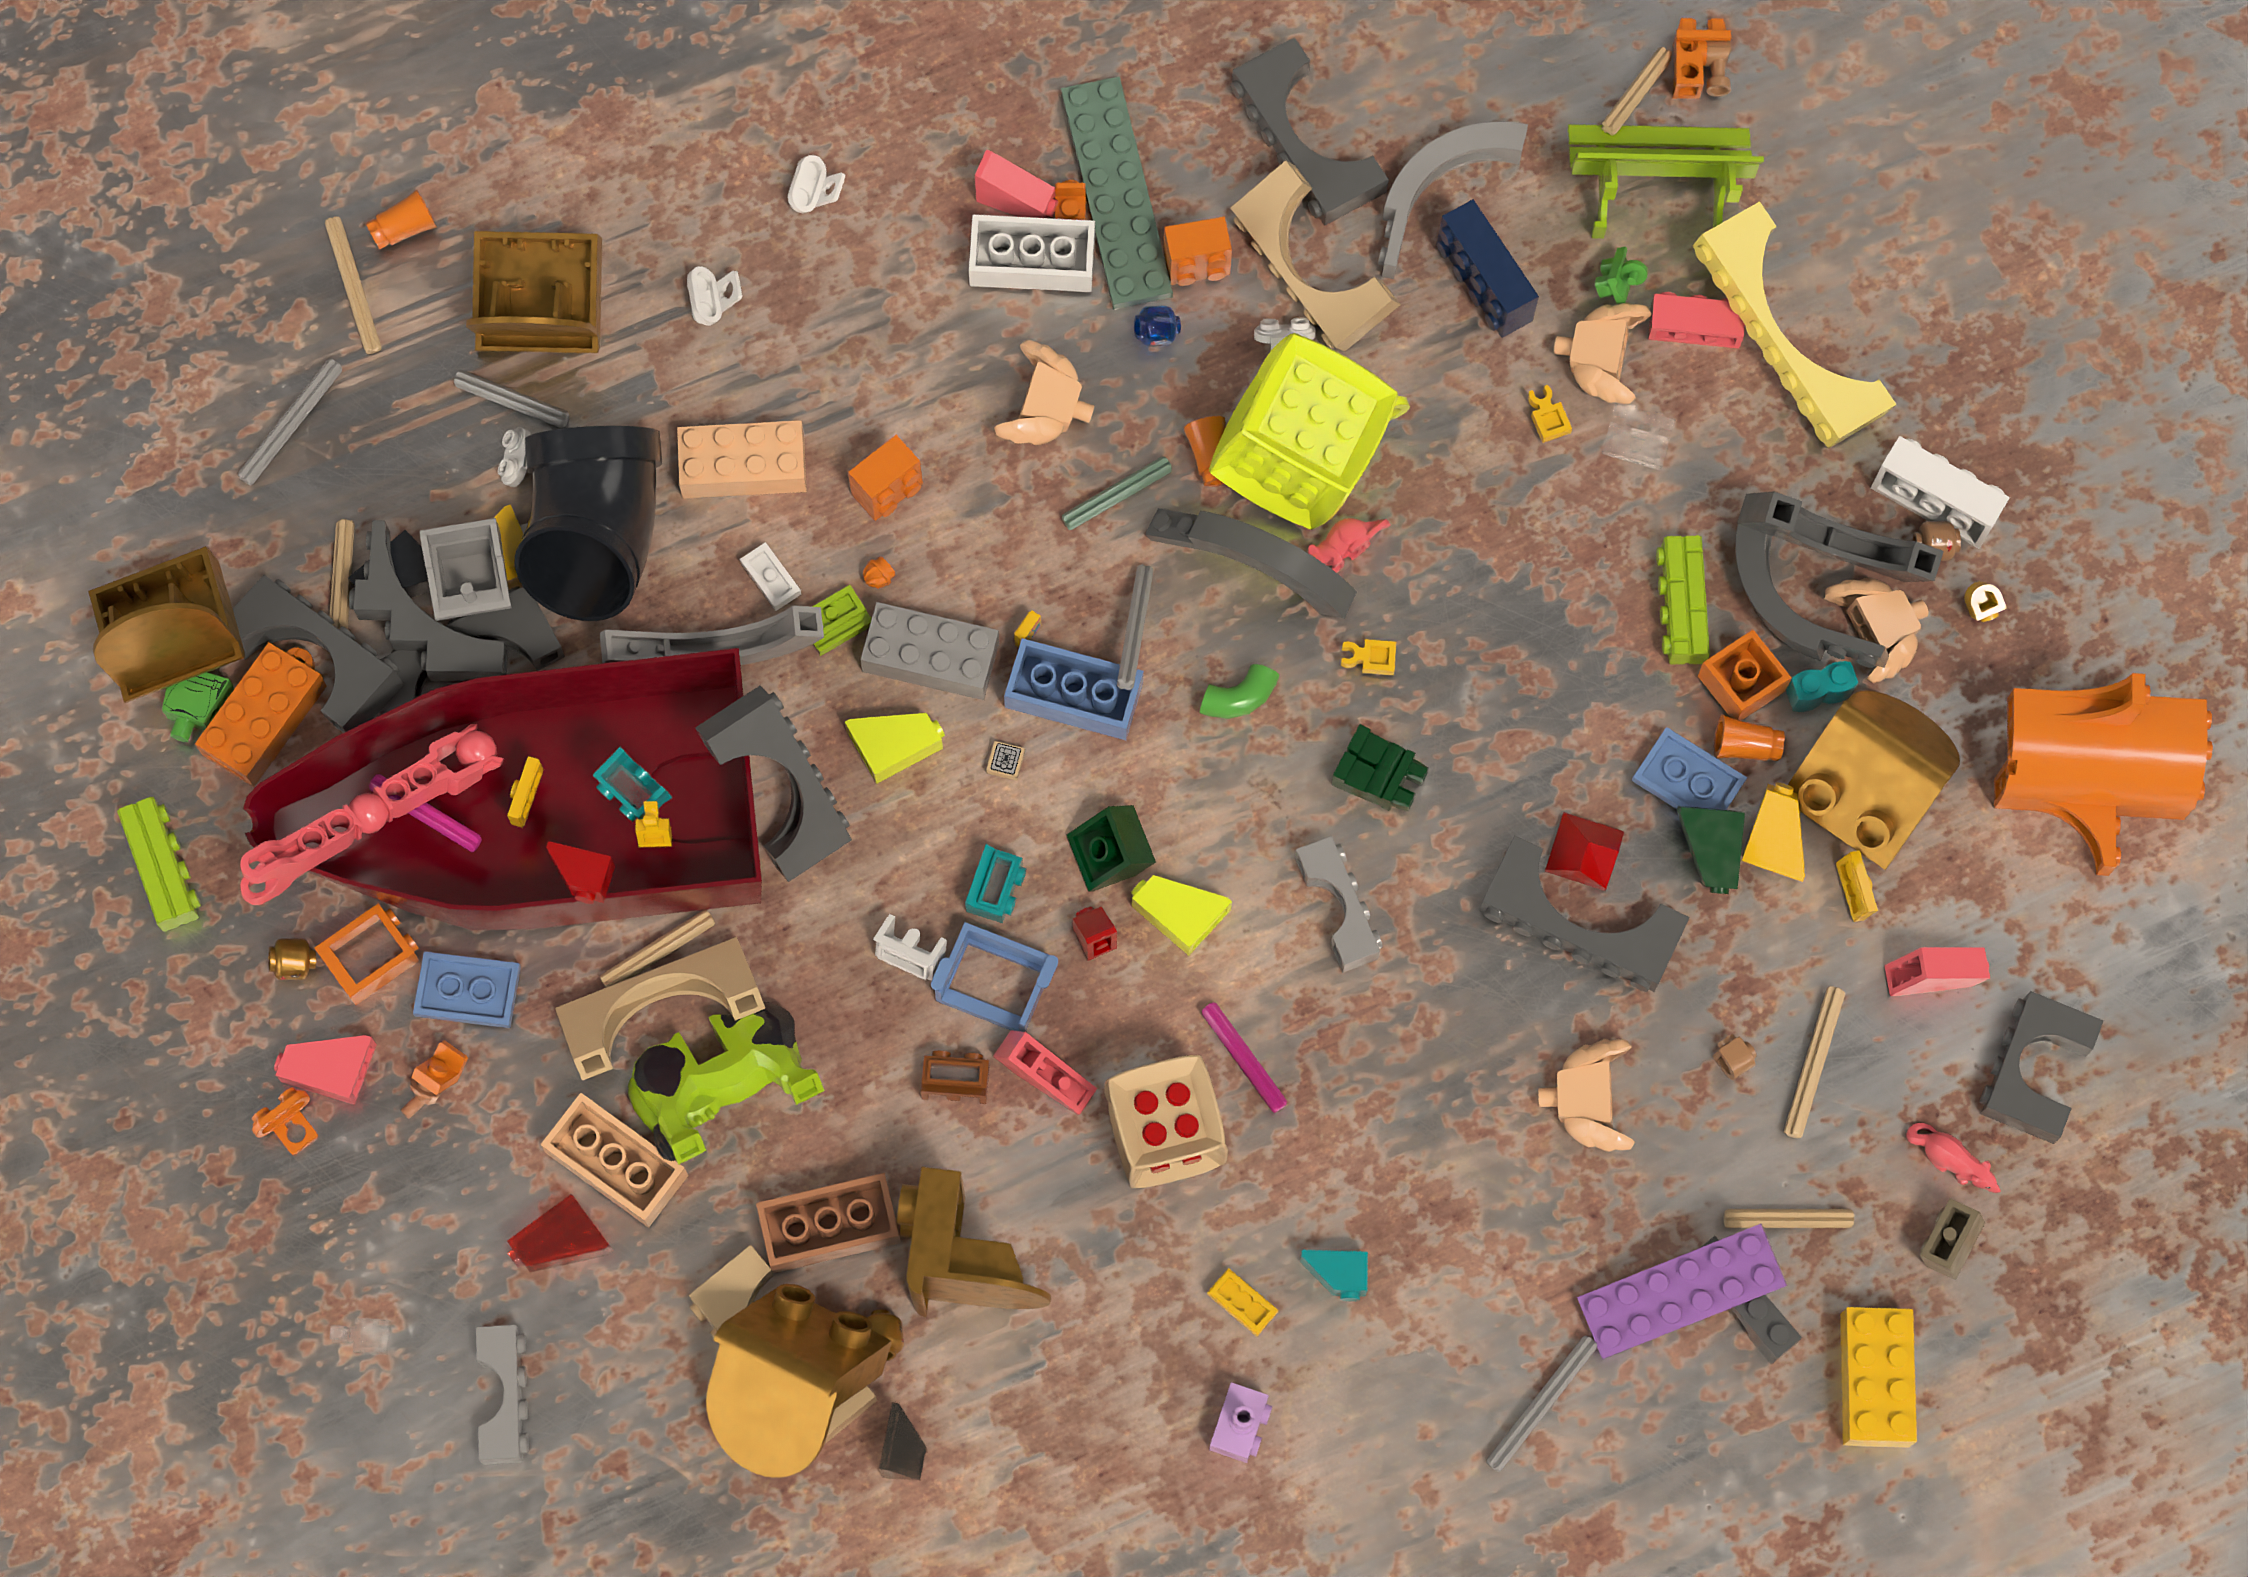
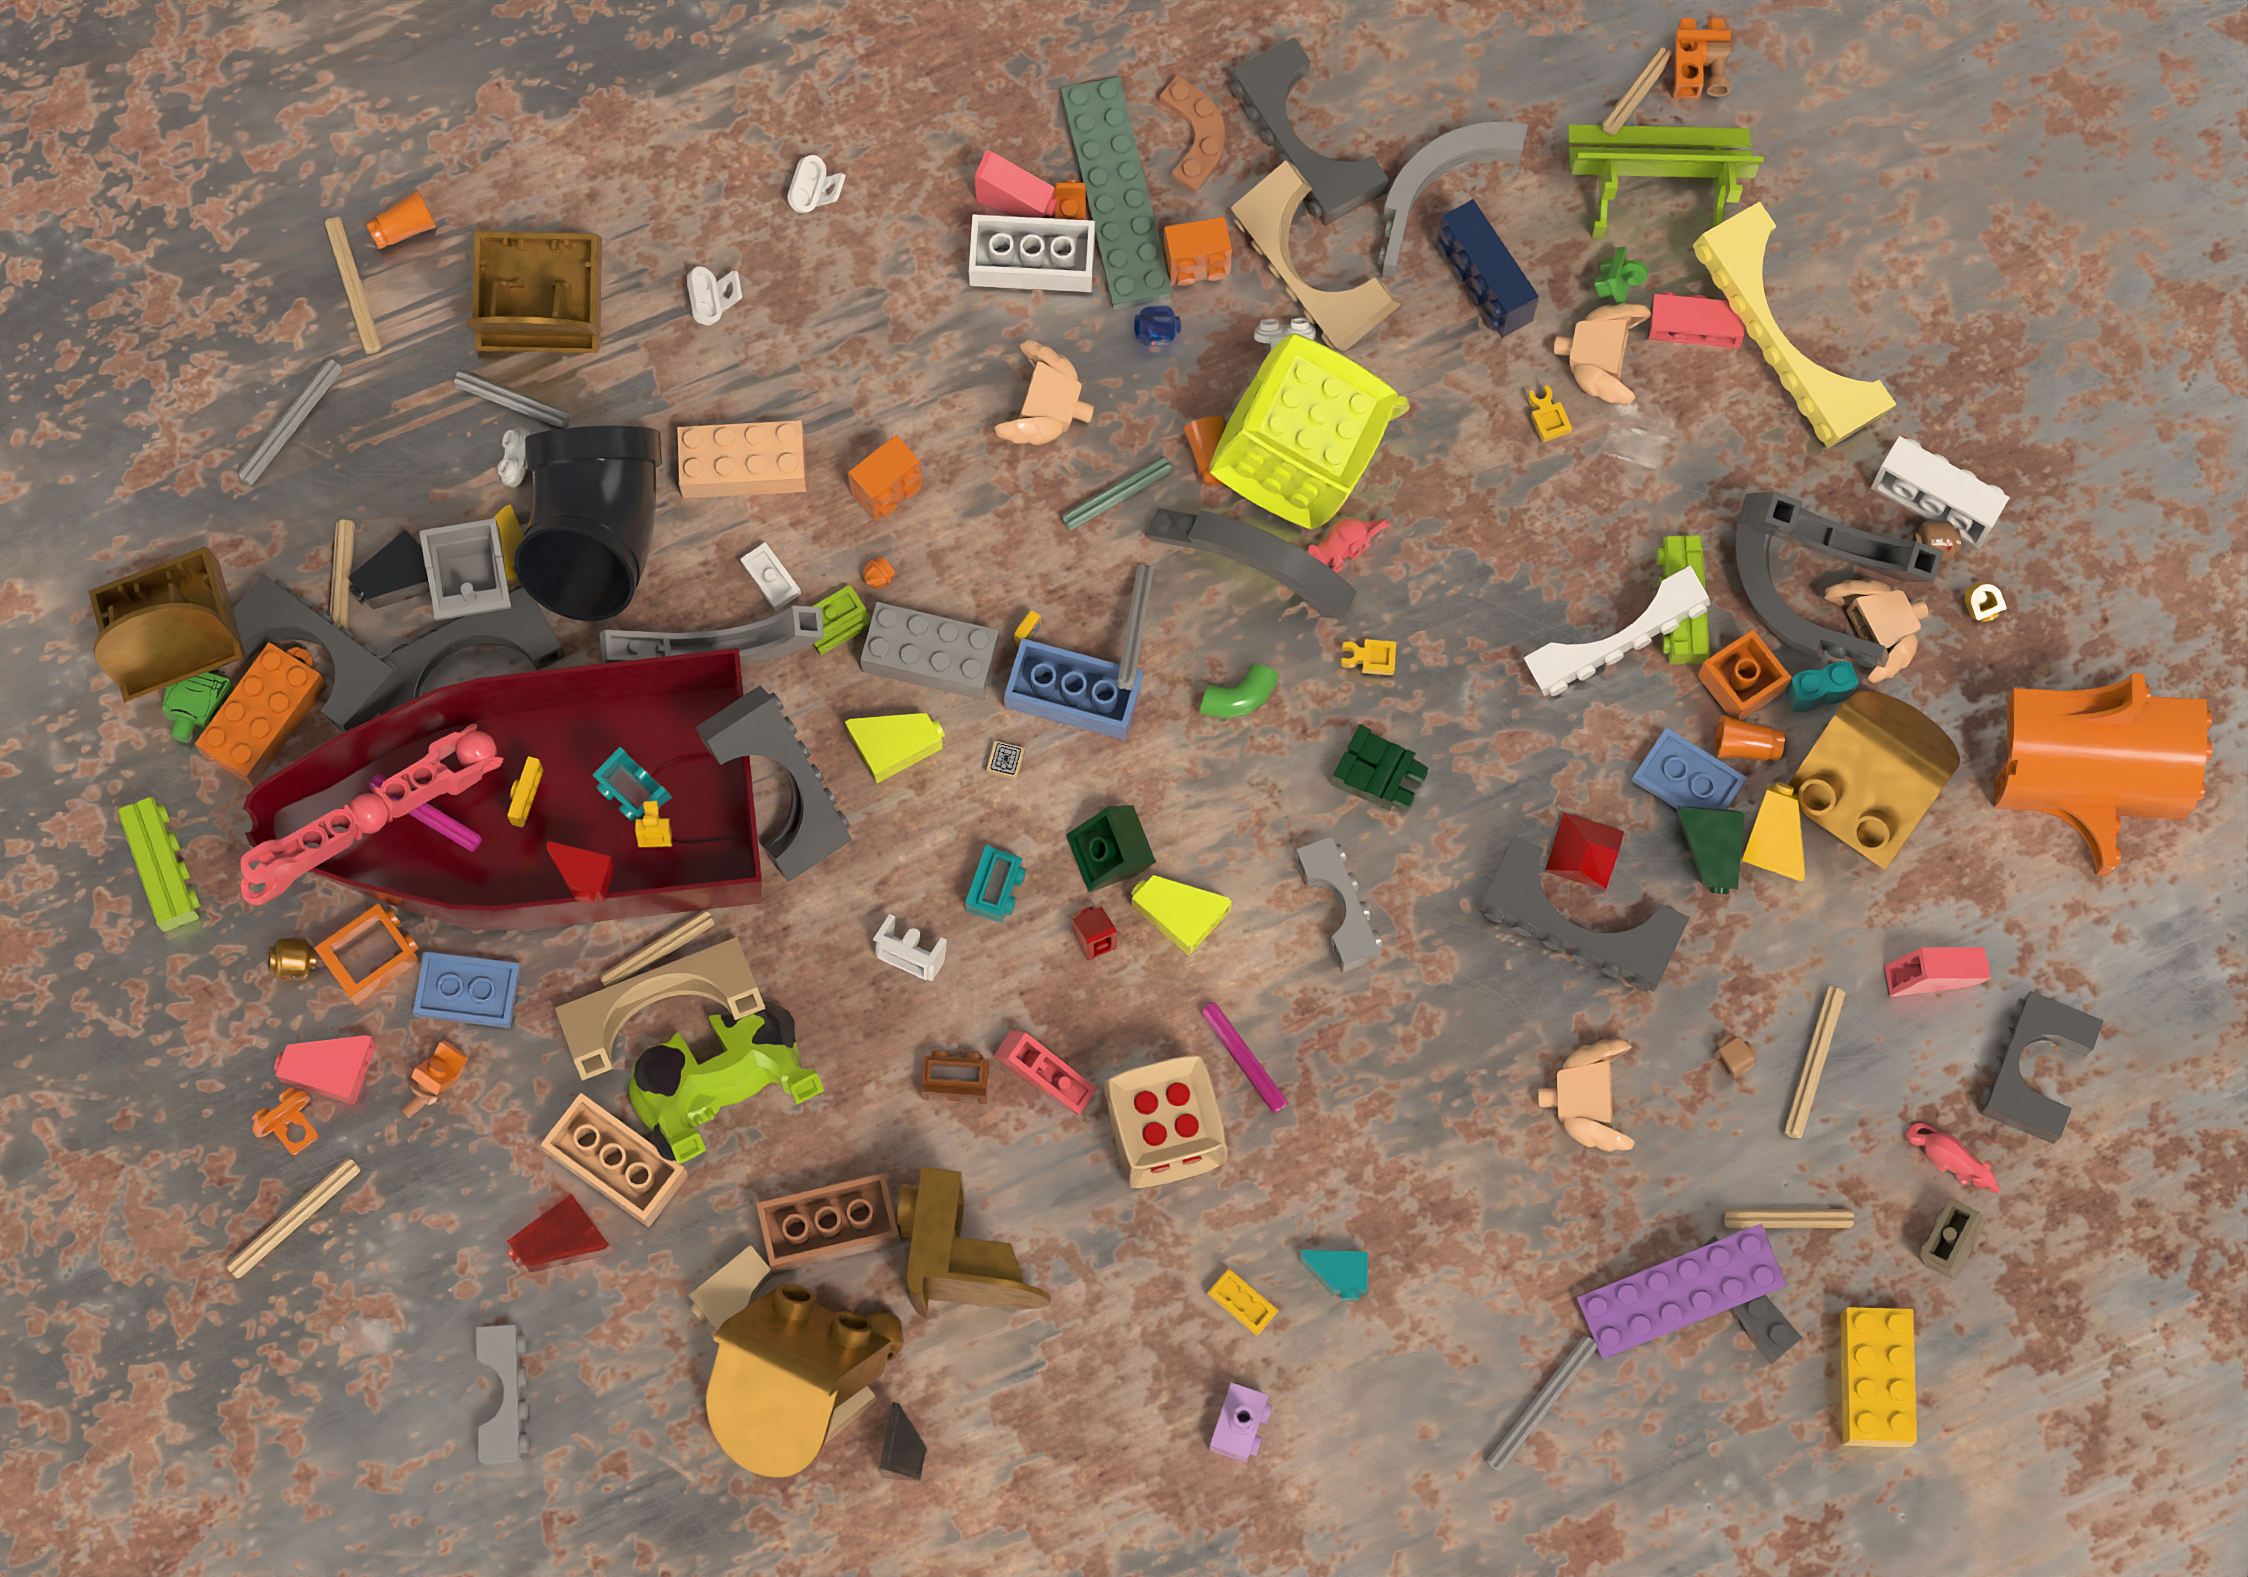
dark grey arch [349,520,508,681] -> none
medium blue piece [931,922,1058,1032] -> none
yellow plate [1836,850,1878,922] -> none
none -> tan axle [227,1158,360,1278]
none -> nougat plate [1159,75,1226,195]
none -> white arch [1524,565,1711,696]

